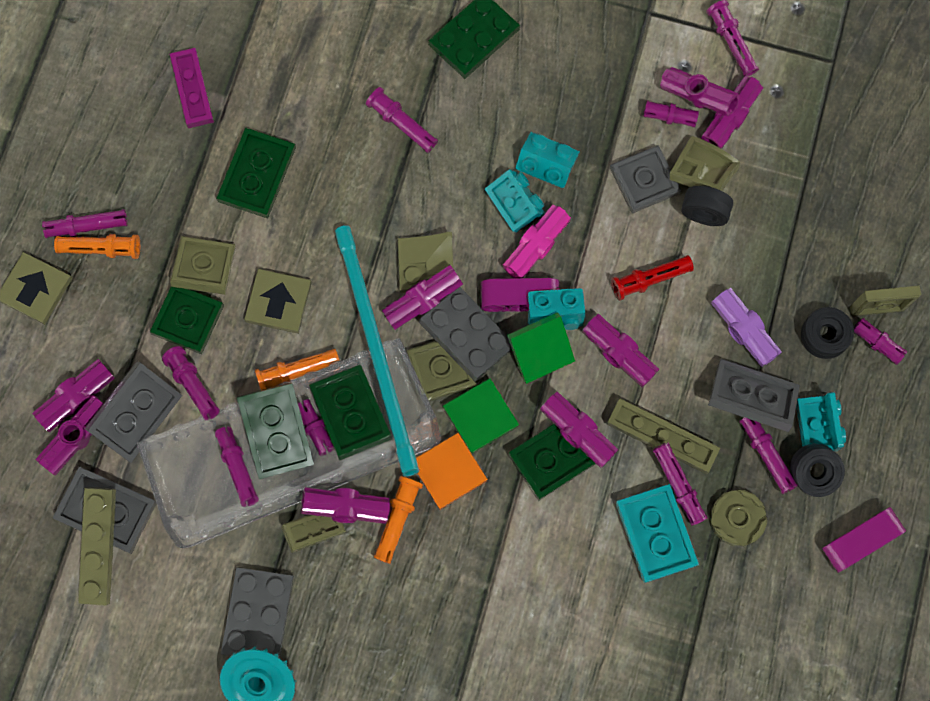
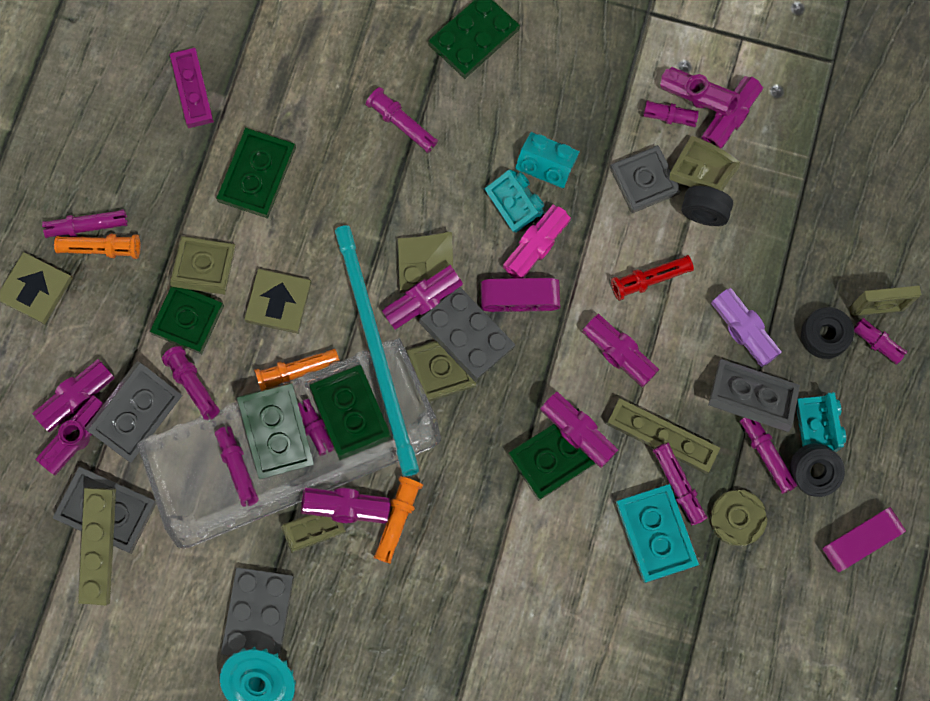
orange tile [416,433,488,510] -> none
green tile [443,378,519,454] -> none
green tile [508,312,575,384] -> none
teal bracket [528,288,585,330] -> none
magenta pin [707,0,759,77] -> none

